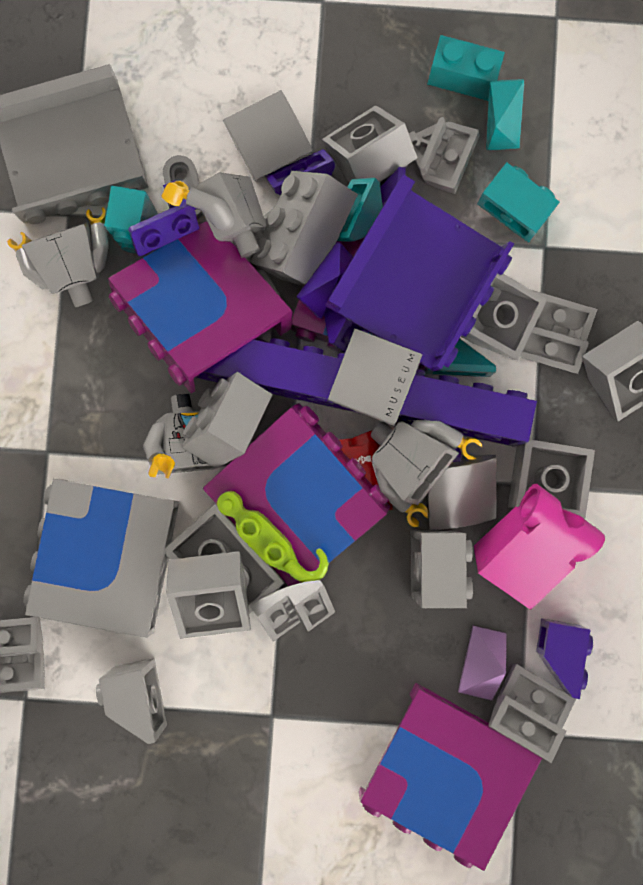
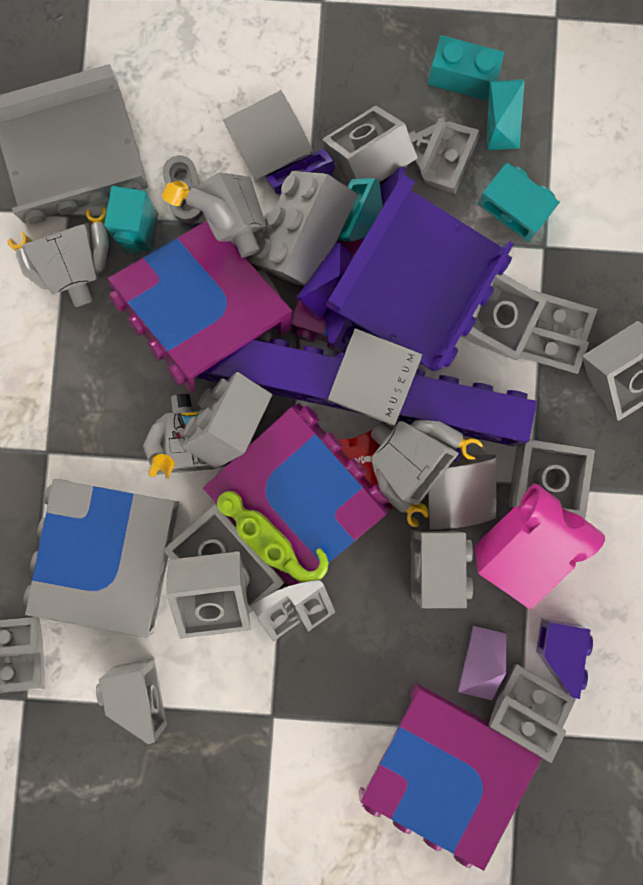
dark purple bracket [128,180,199,256] -> none
teal slope [424,338,496,377] -> none

